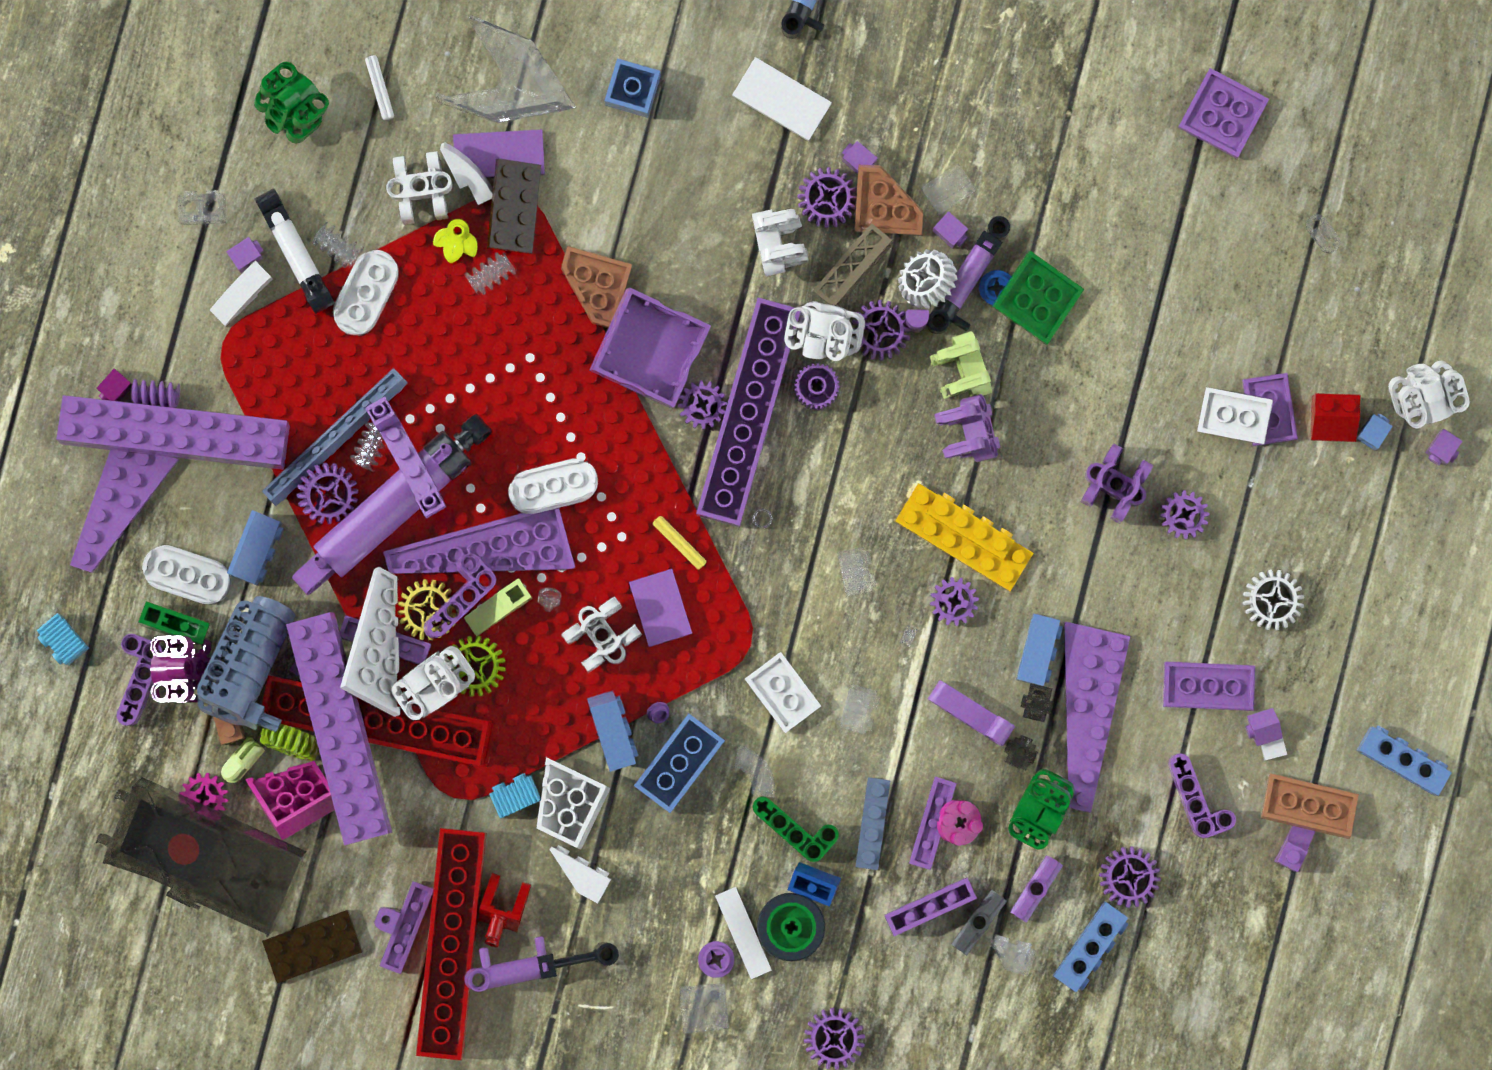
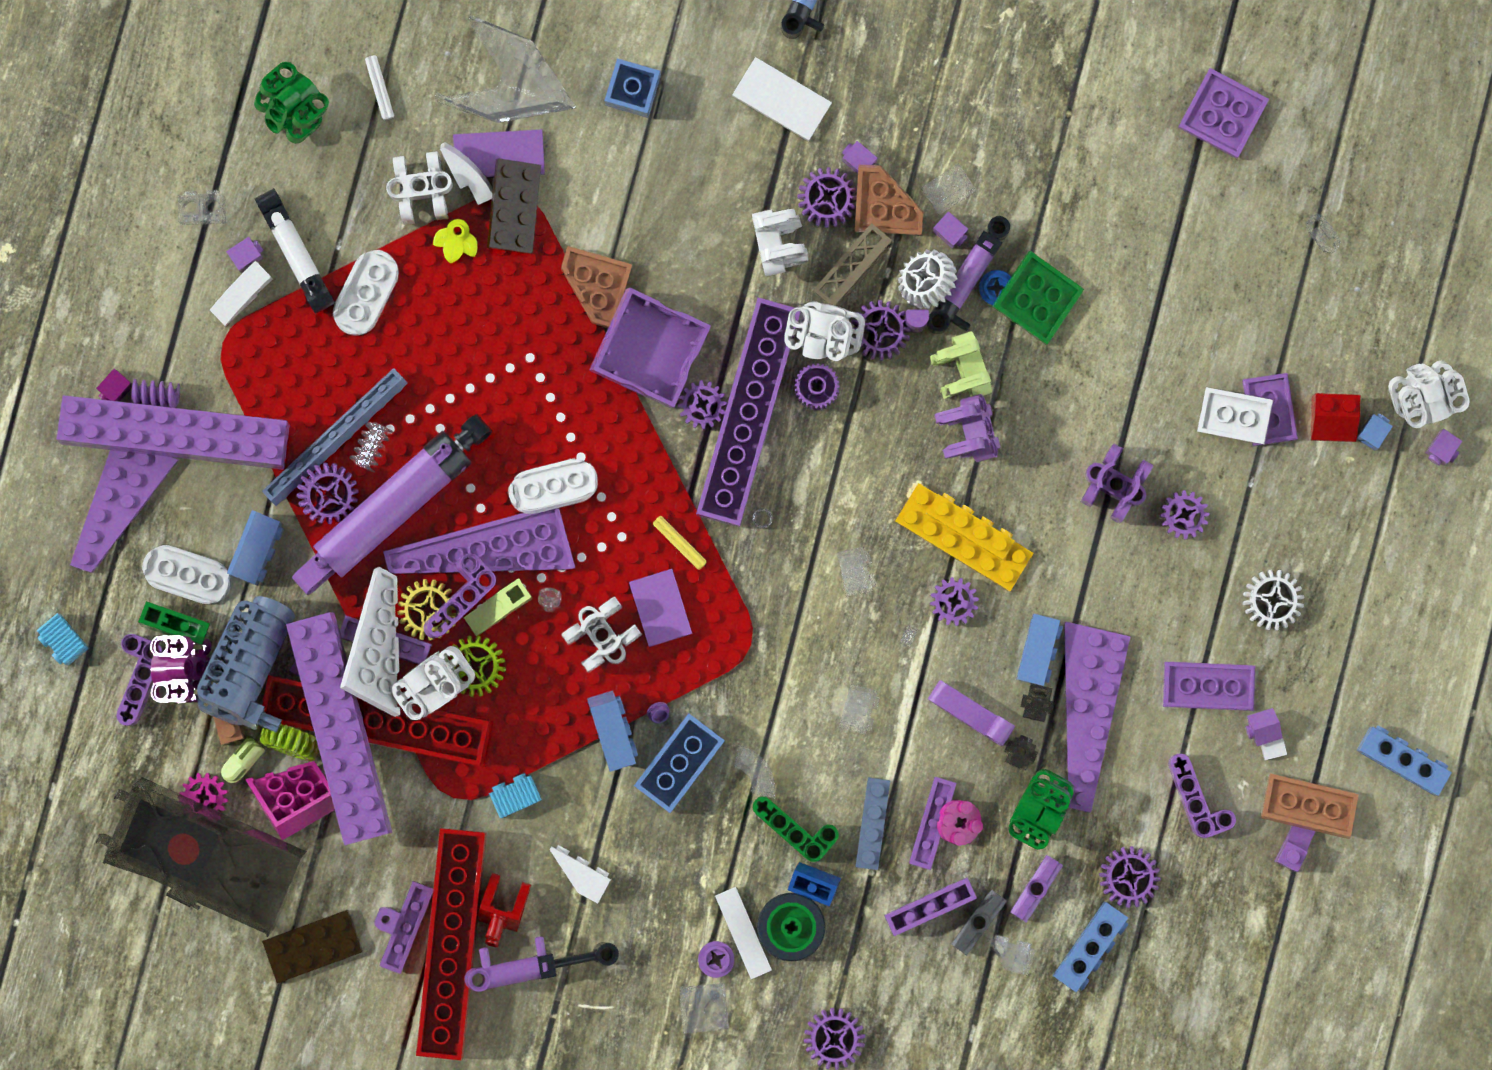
clear piece [313,222,364,268] -> none
medium lavender slope [365,397,446,518] -> none
clear piece [465,253,516,295] -> none
white wedge [537,757,611,849] -> none
white plate [745,652,821,733] -> none

